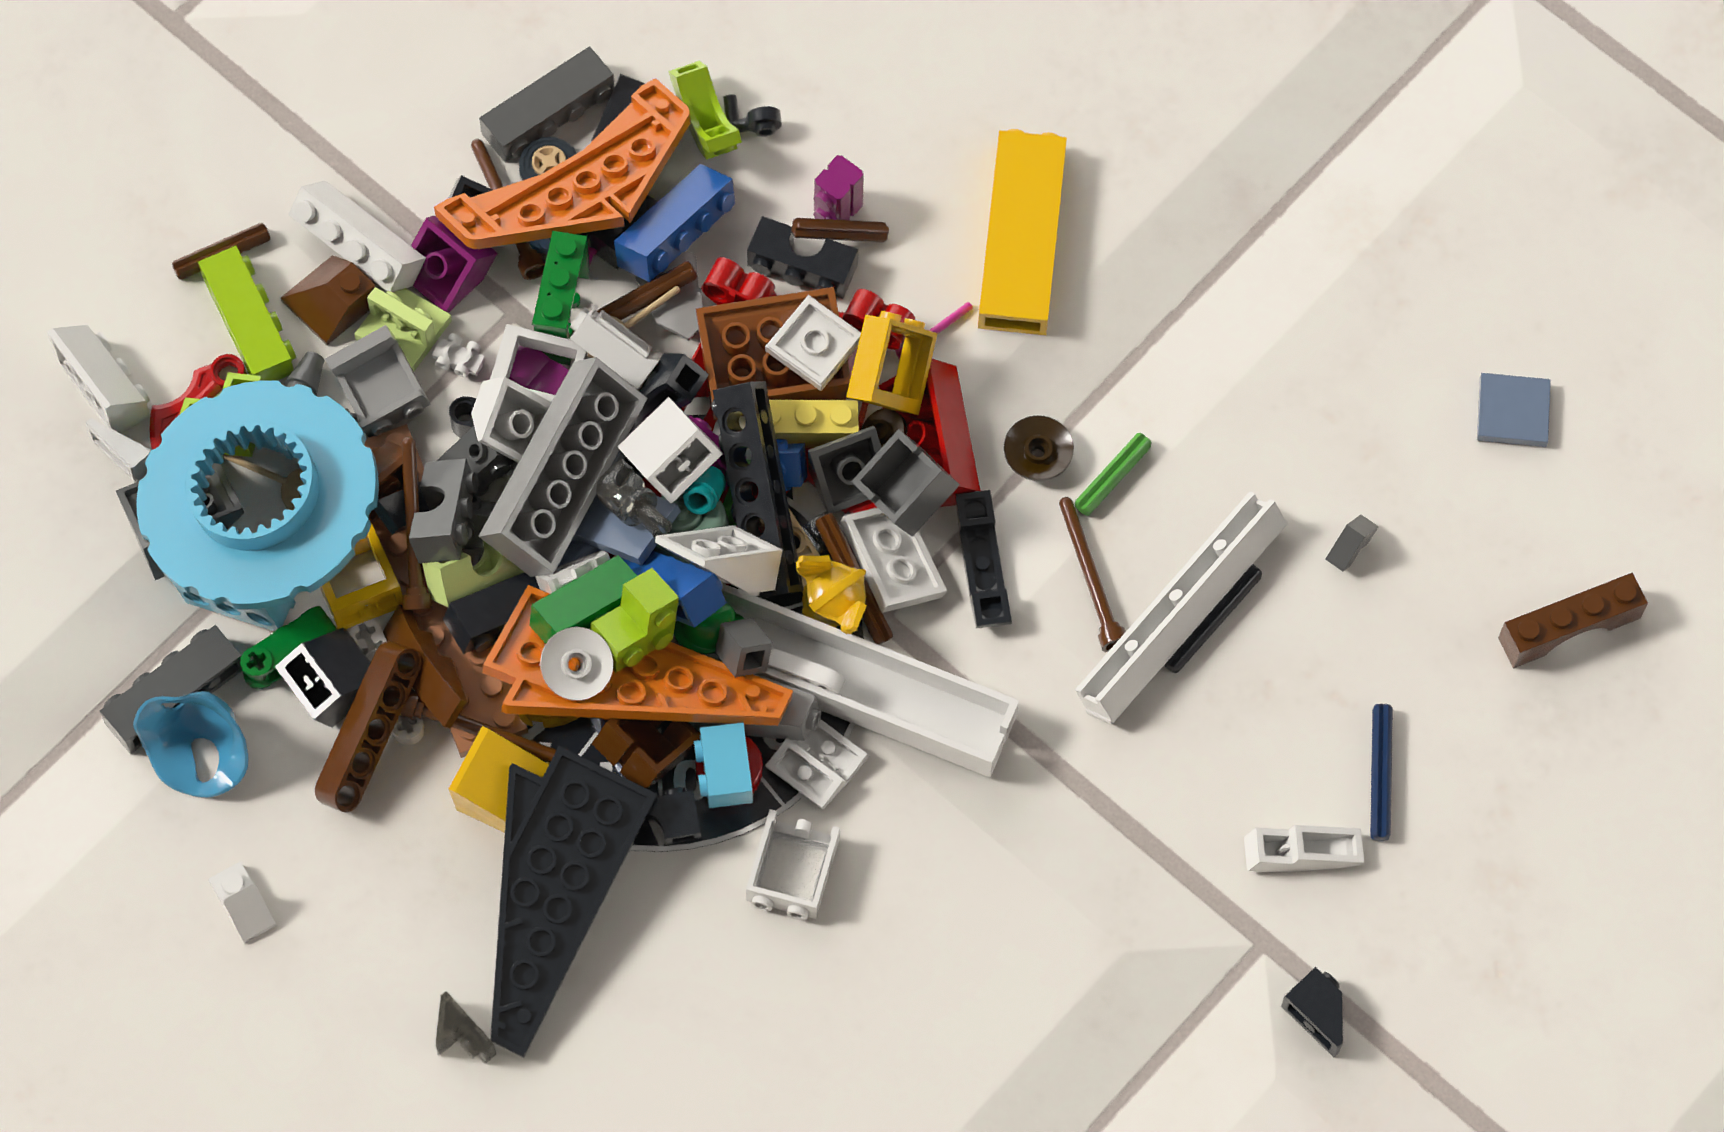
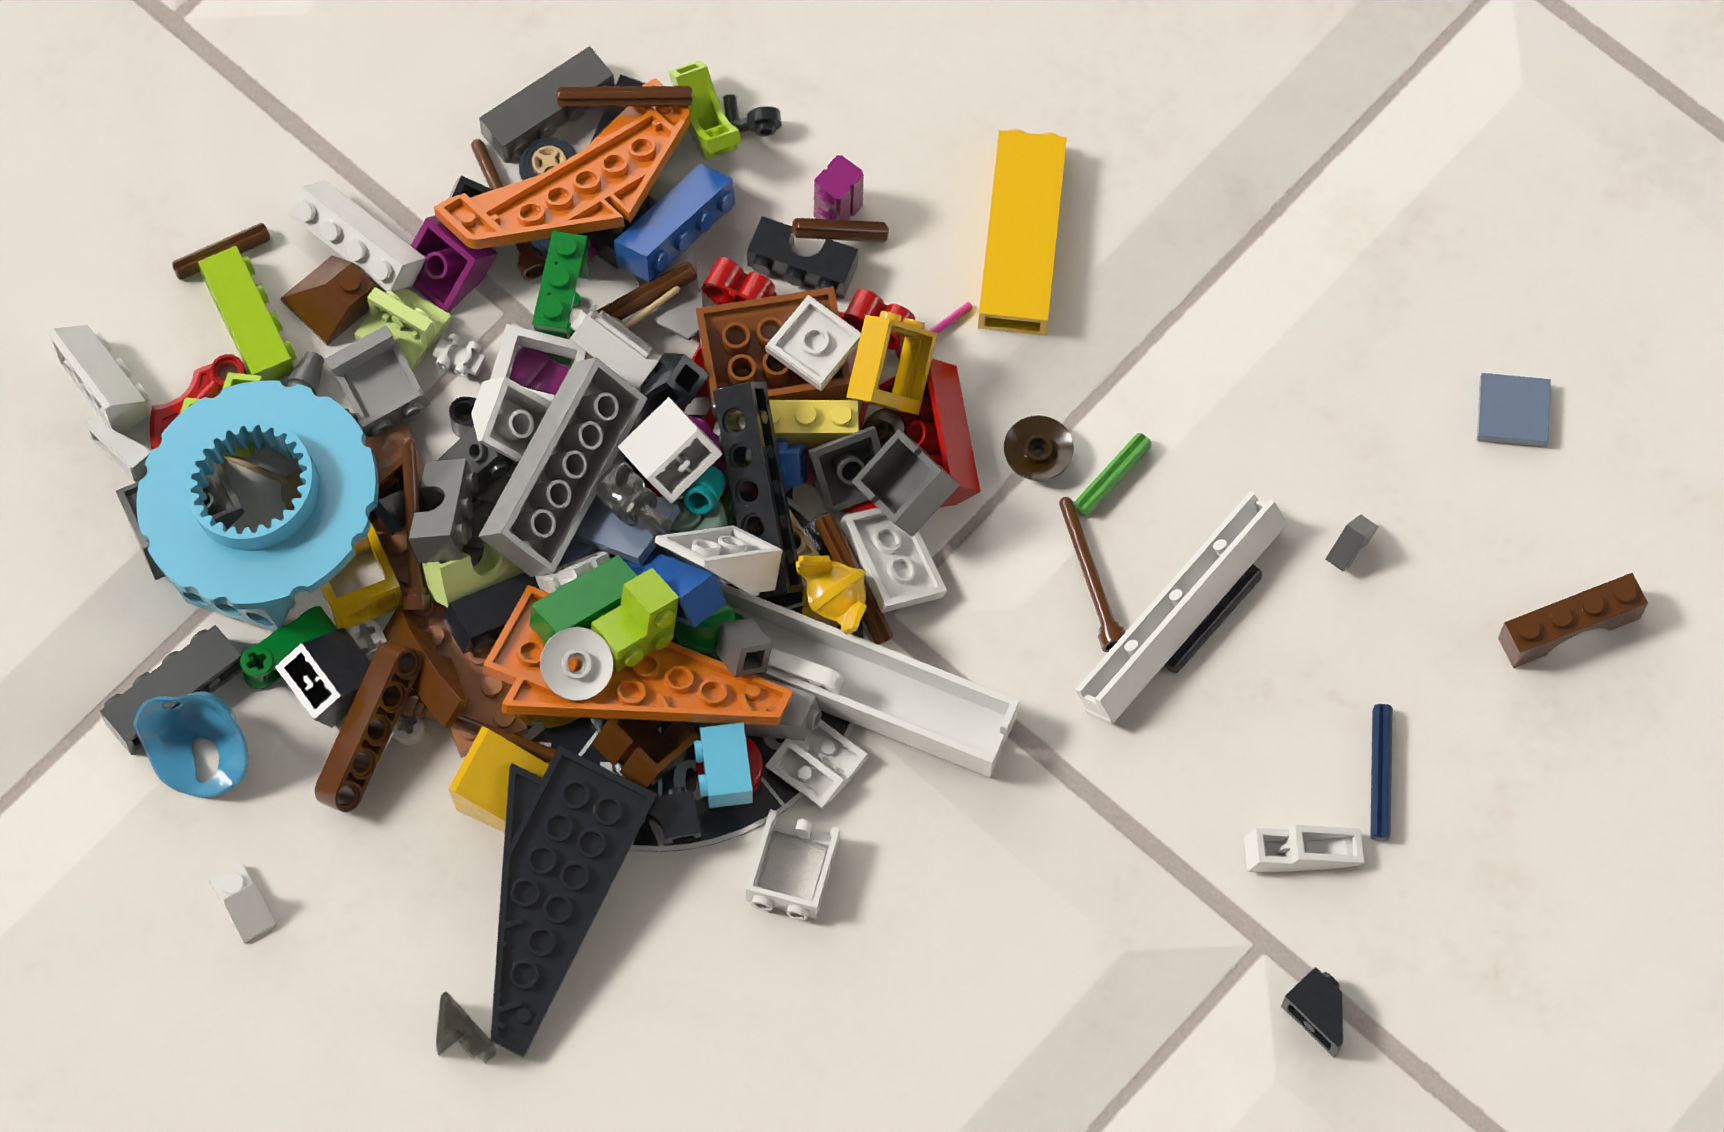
black slope [955,490,1012,629] -> none
none -> reddish brown axle [557,86,693,107]

